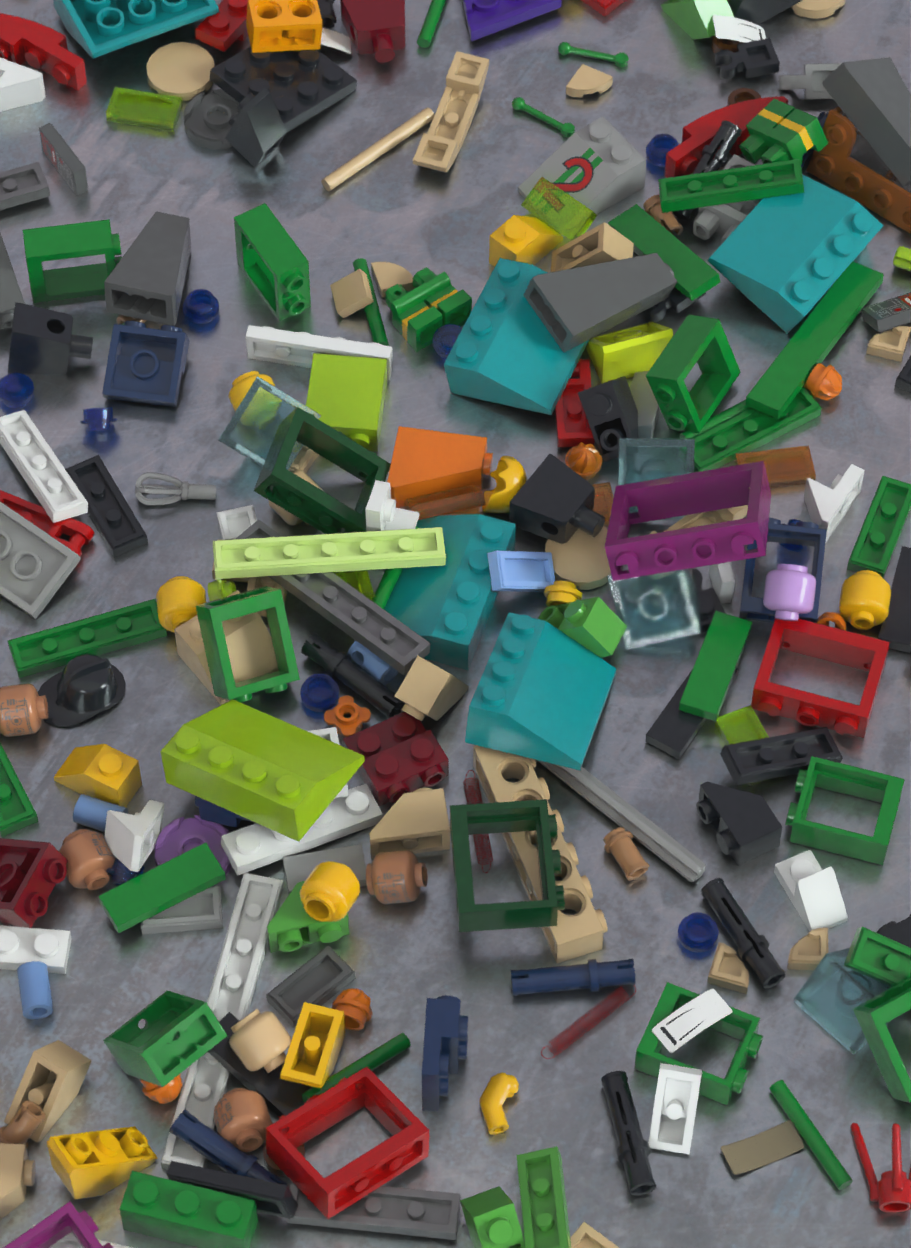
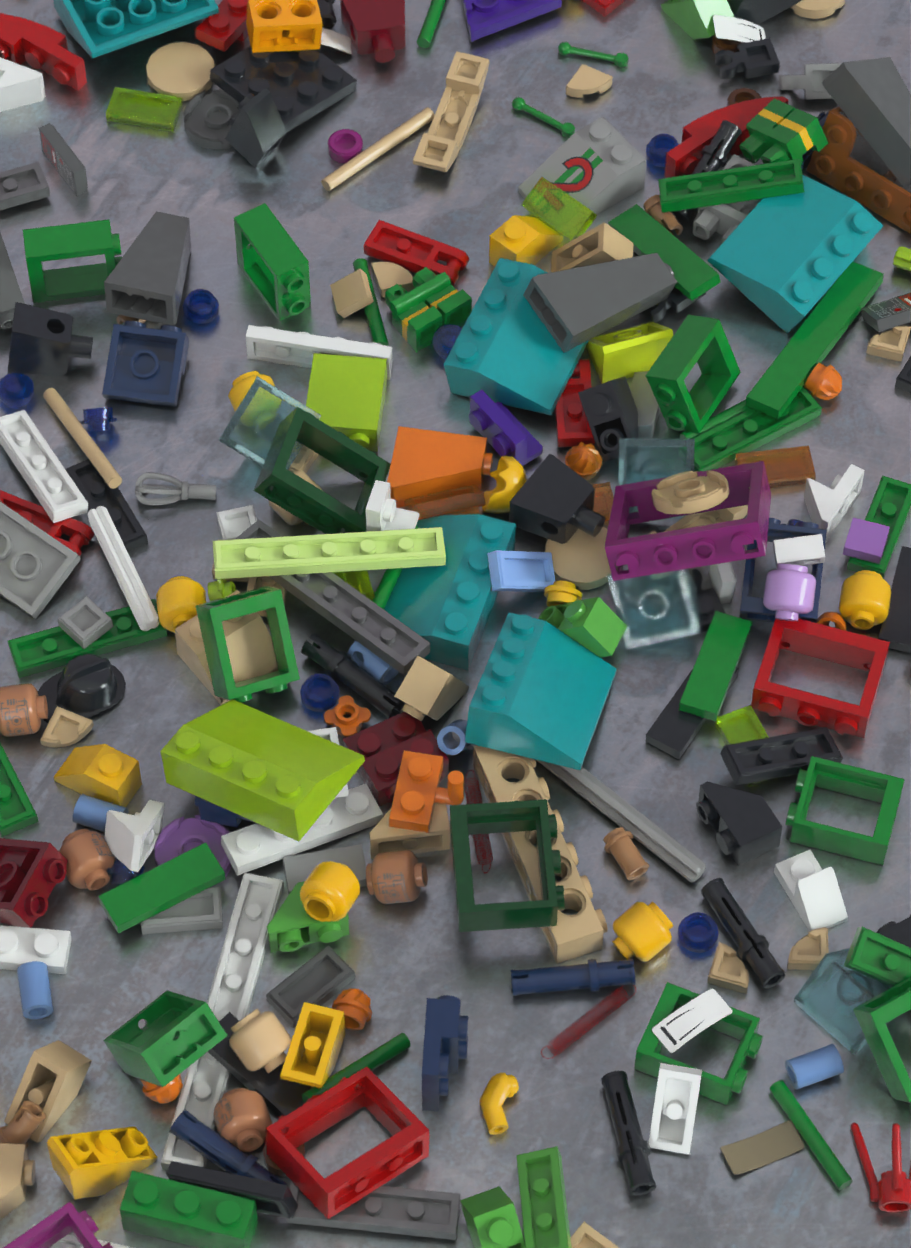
none -> tan tile [40,706,94,748]
none -> tan bar [43,388,122,488]
none -> light grey tile [58,596,113,649]
none -> white axle [87,506,159,631]
none -> magenta tile [328,129,363,164]
none -> red plate [364,220,469,287]
none -> orange plate [389,750,464,833]
none -> medium blue piece [437,719,470,755]
none -> dark purple bracket [469,389,543,466]
none -> yellow head [612,902,674,962]
none -> tan tile [651,470,729,515]
none -> white piece [773,534,825,569]
none -> medium blue piece [785,1044,844,1090]
none -> medium lavender tile [843,517,890,564]

